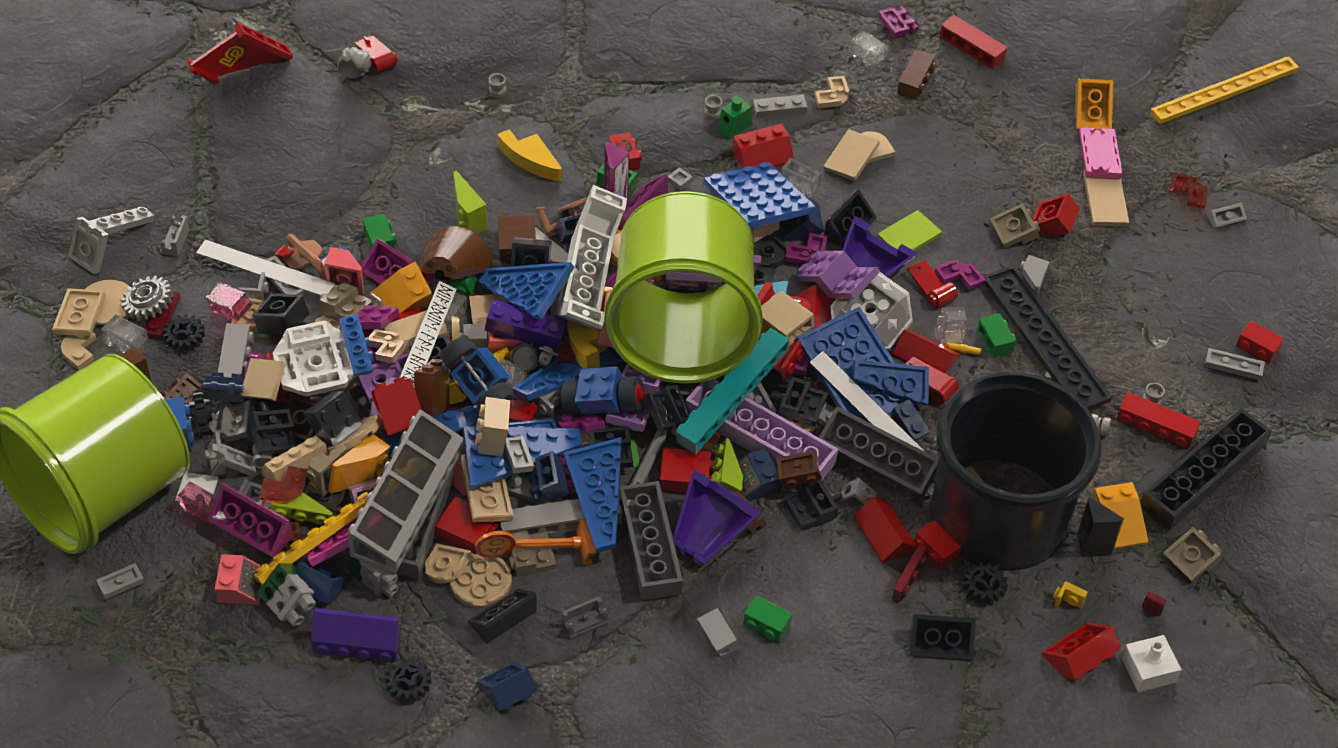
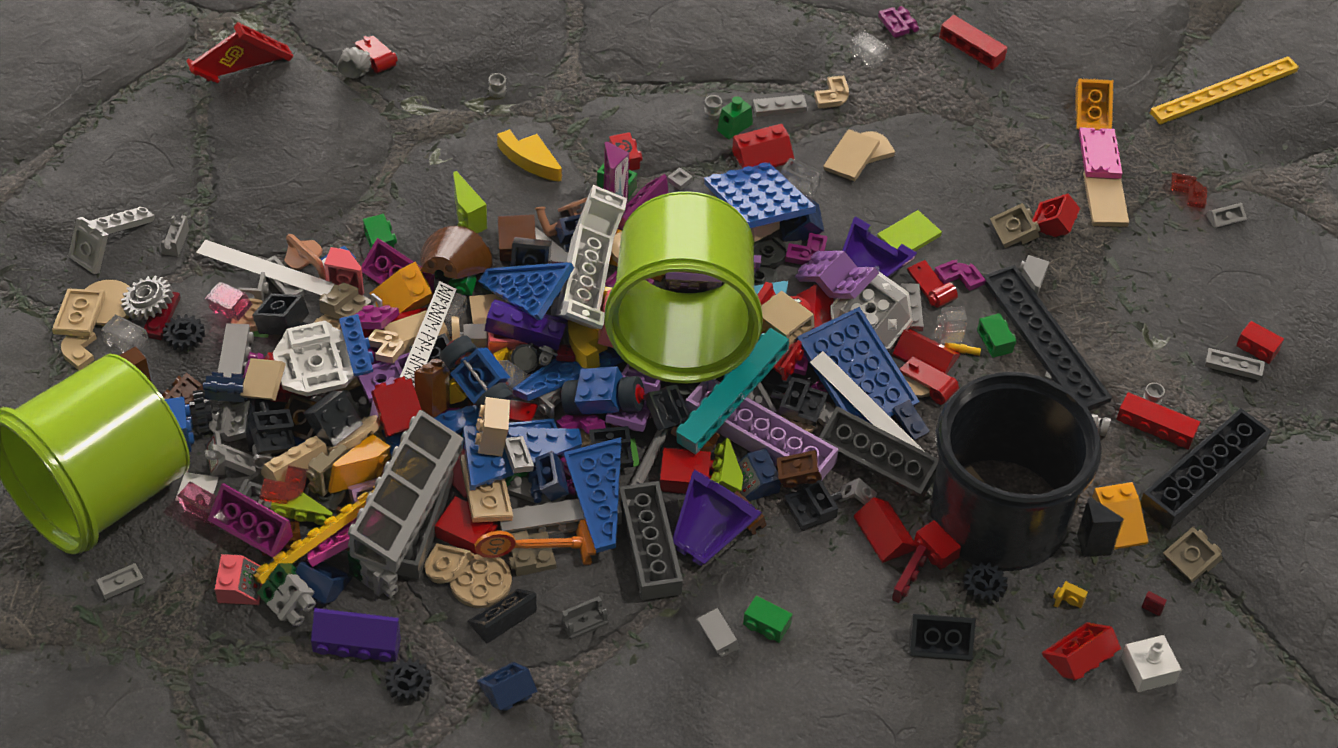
red piece [274,245,295,263] -> none
black slope [824,189,877,248] -> none
blue wing [852,359,929,406] -> none
reddish brown brick [897,49,936,100] -> none
none -> light grey plate [900,283,924,331]

